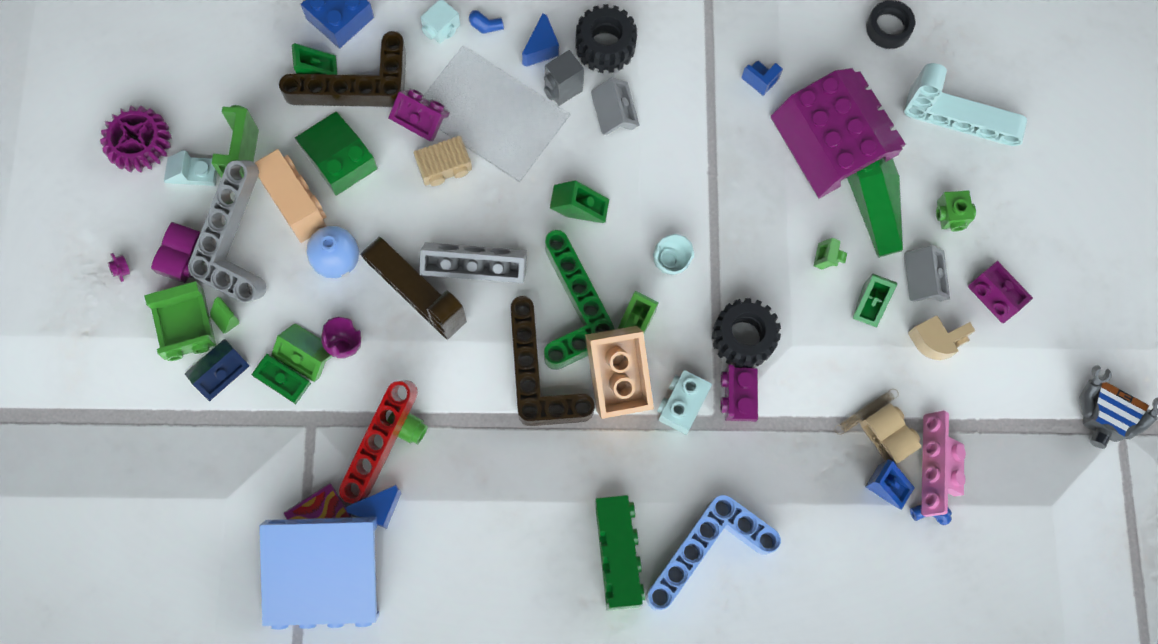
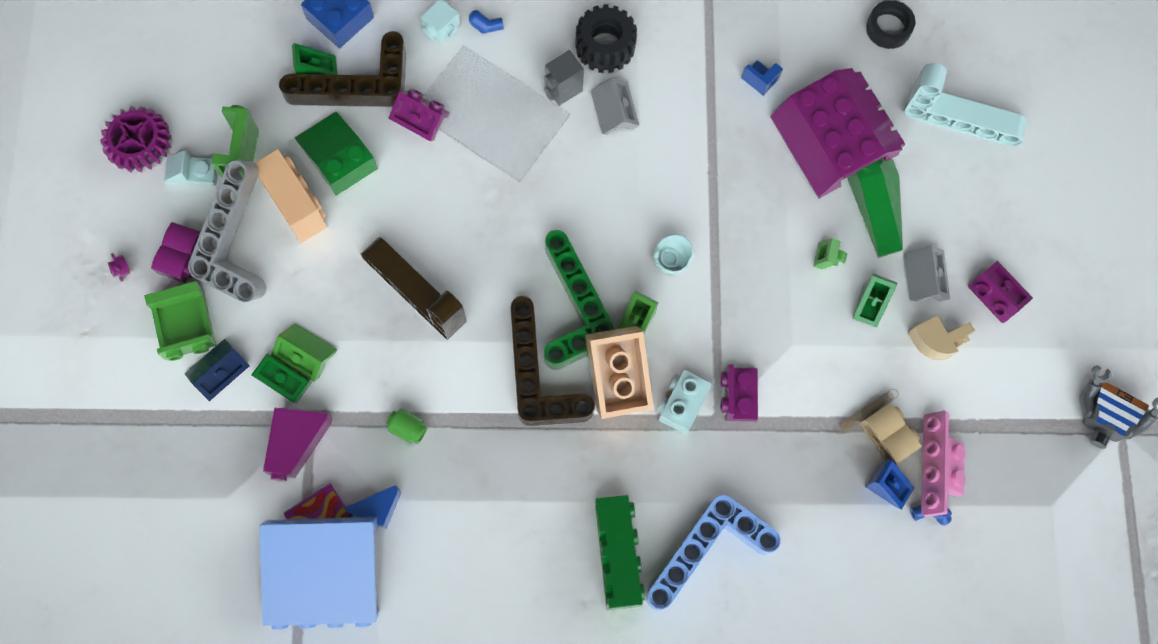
bright green slope [210,297,240,334] -> none
light blue cylinder [306,226,359,278] -> none
magenta hair [321,317,361,359] -> none
red beam [339,380,418,503] -> none
tan brick [413,136,472,186] -> none
light grey brick [420,242,527,283] -> none
blue slope [522,13,559,67] -> none
green slope [550,180,609,223] -> none
black tyre [712,298,781,368] -> none
bright green brick [936,190,976,232] -> none
none -> magenta slope [263,407,332,482]

